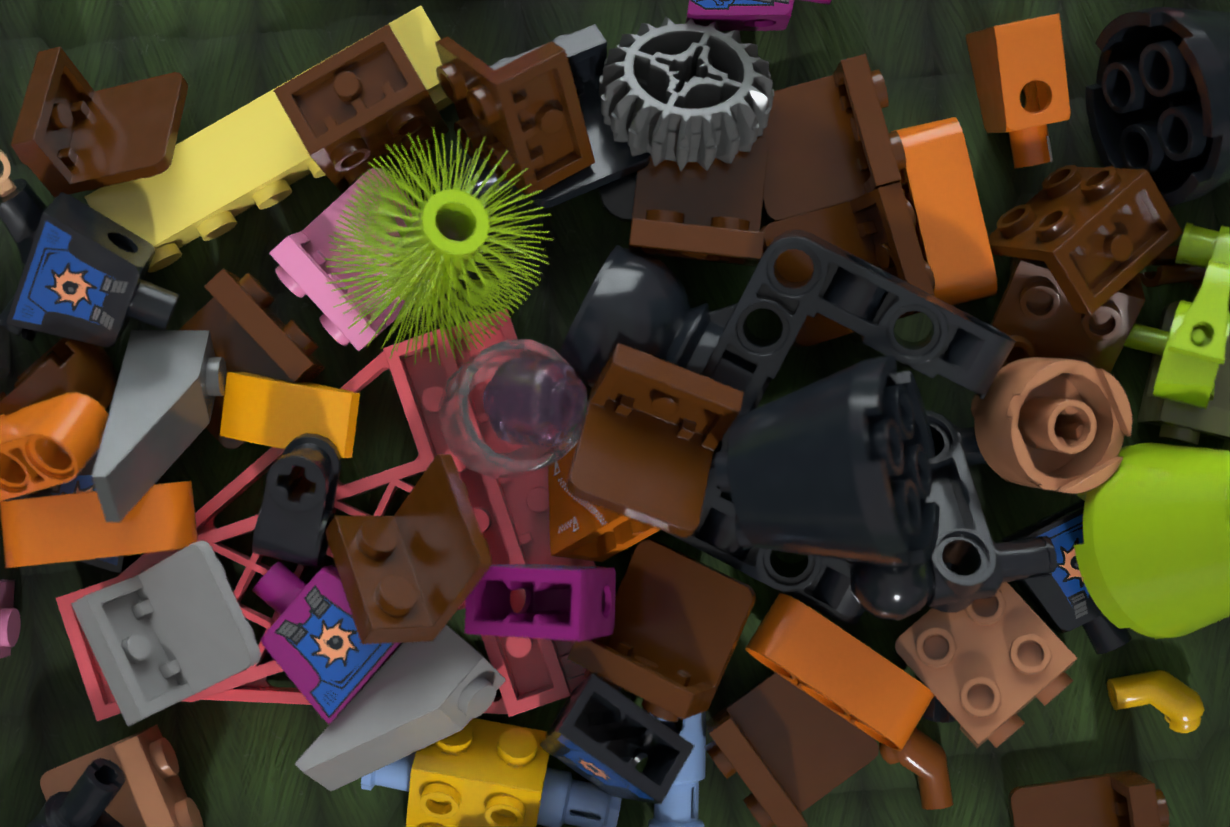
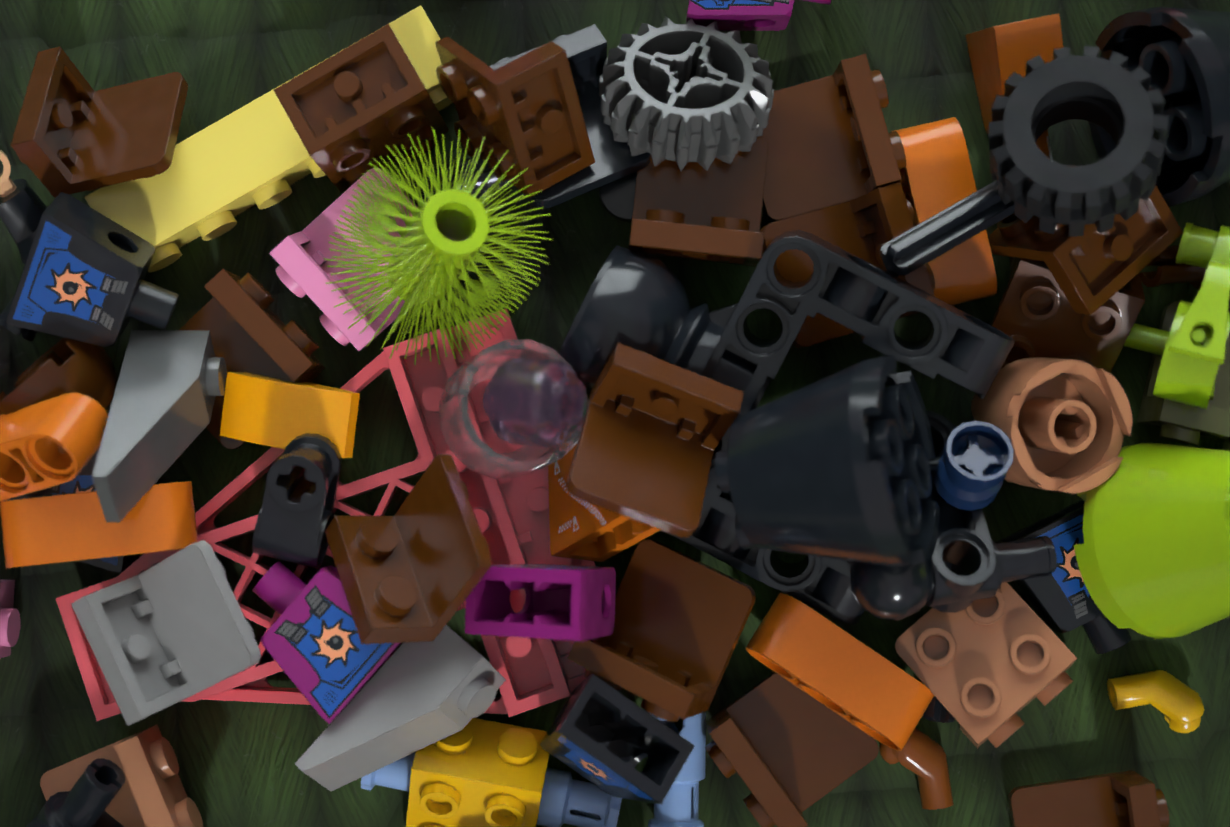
none -> black axle [879,180,1015,277]
none -> dark blue wheel [934,421,1014,511]
none -> black tyre [989,46,1168,237]

